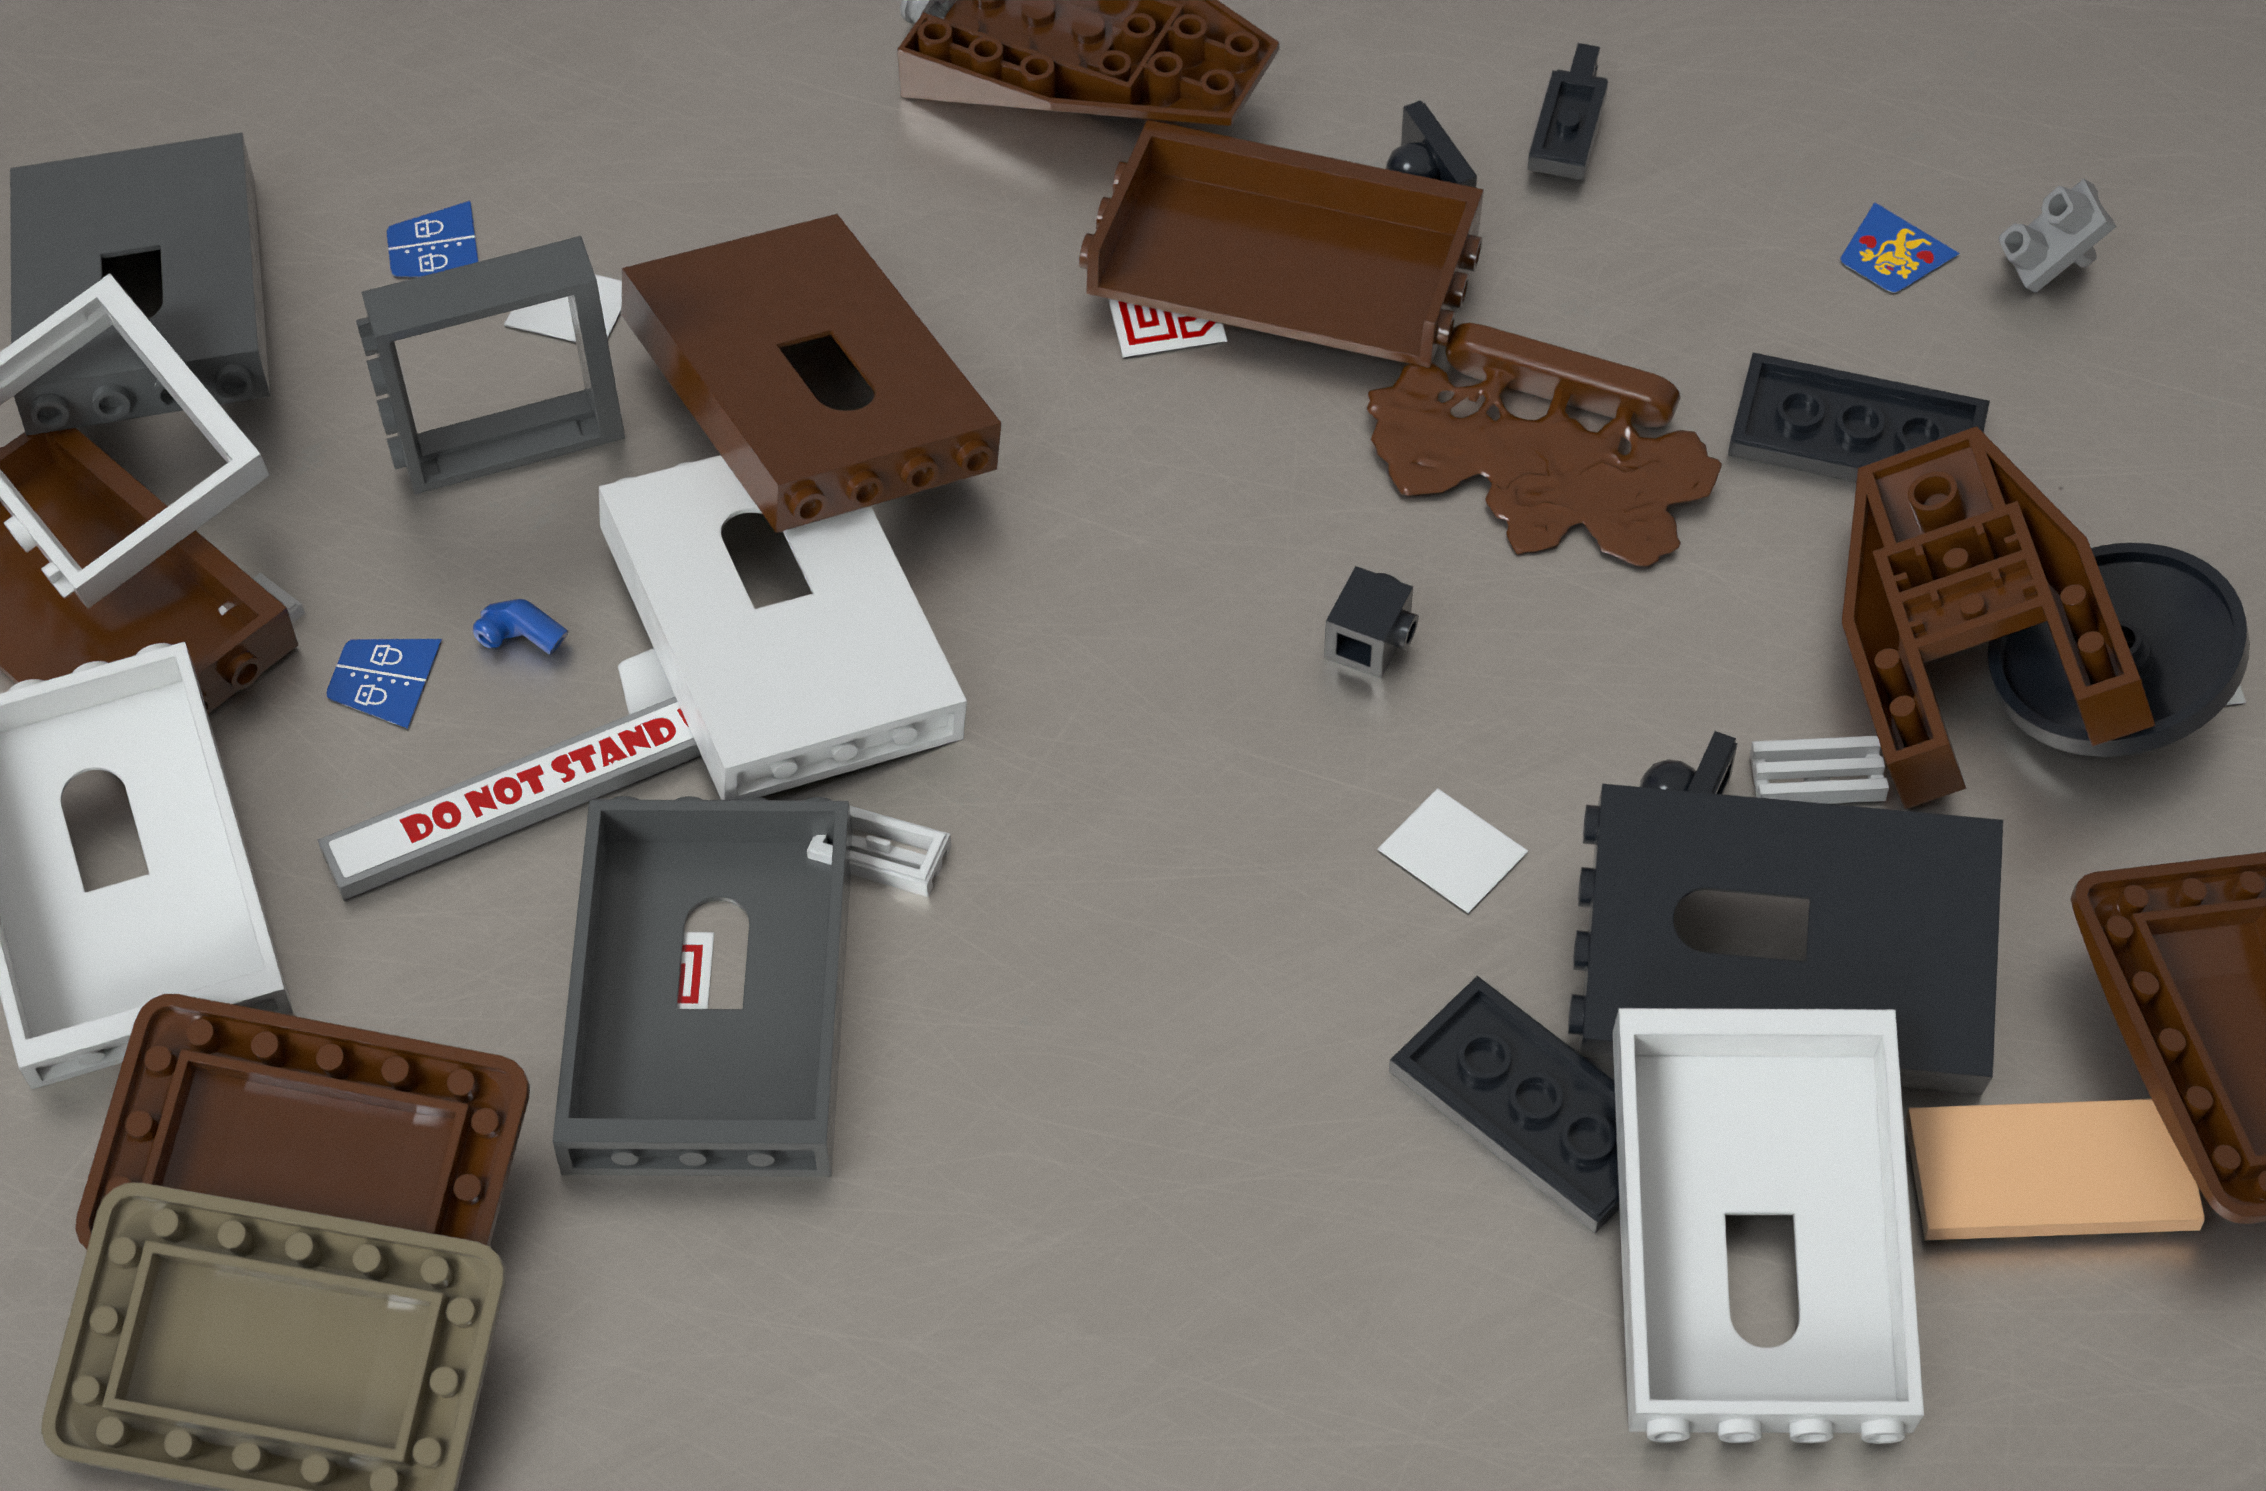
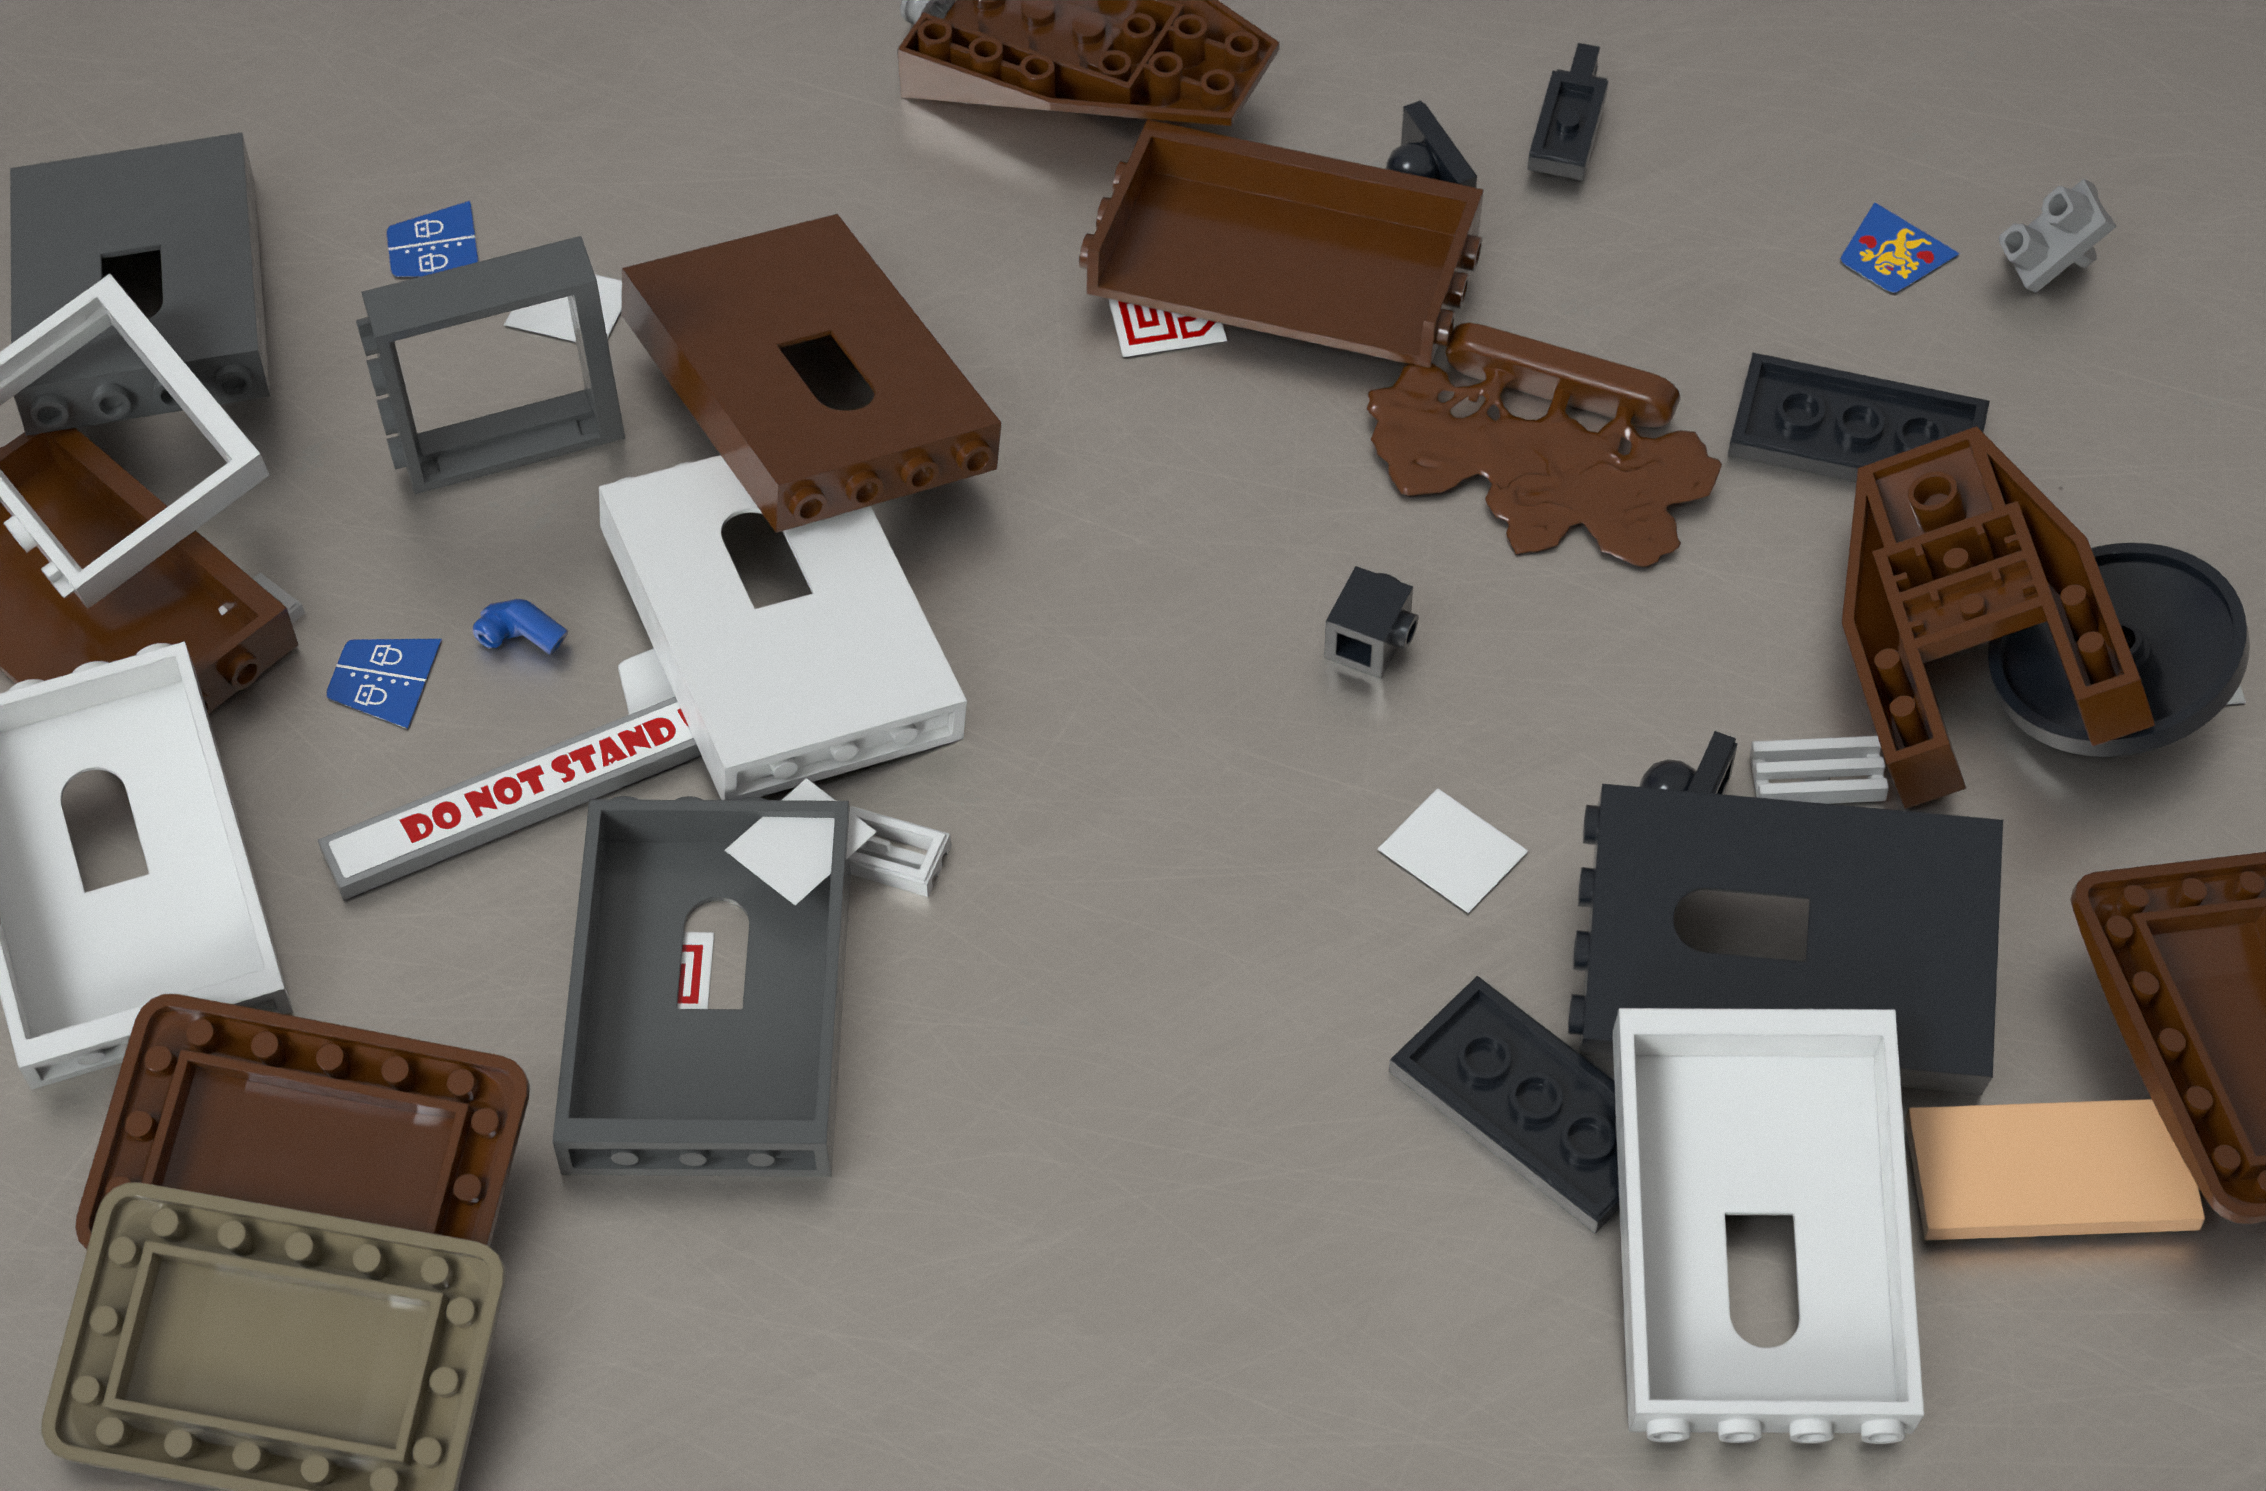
none -> white sticker [725,778,877,905]

